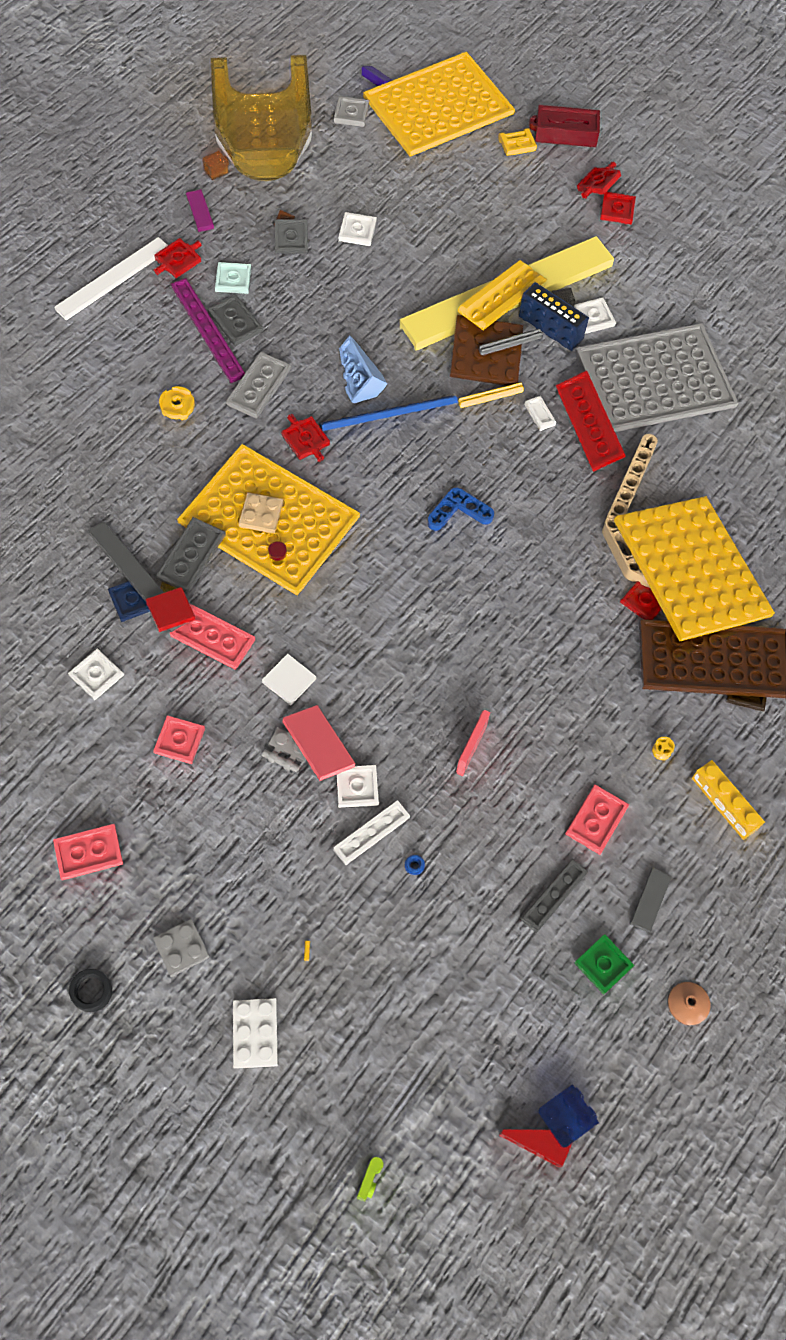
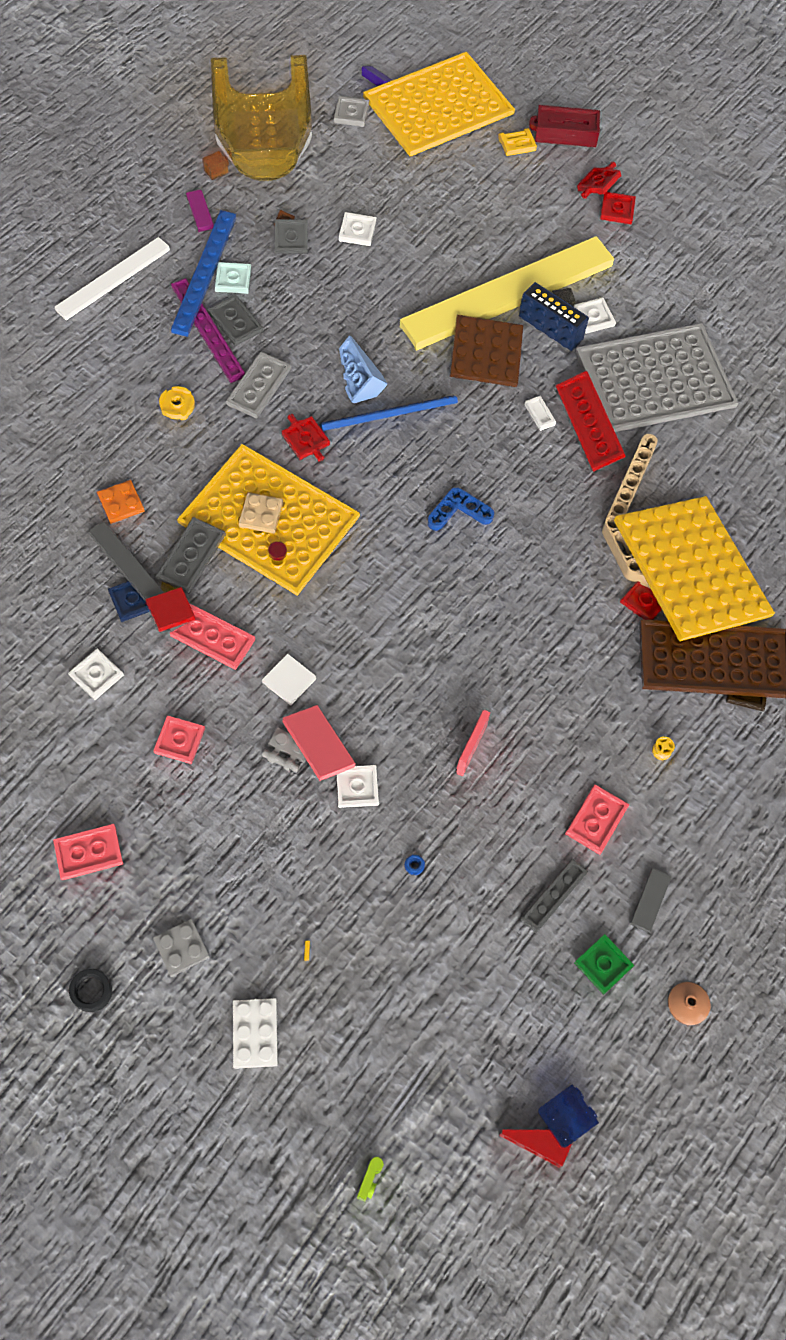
red plate [154,238,202,278] -> none
white plate [333,800,410,865] -> none
yellow plate [458,260,547,330] -> none
yellow axle [458,382,524,408] -> none
axle [478,329,542,355] -> none
yellow brick [691,760,765,840] -> none
none -> orange plate [97,480,145,524]
none -> blue plate [171,210,236,337]

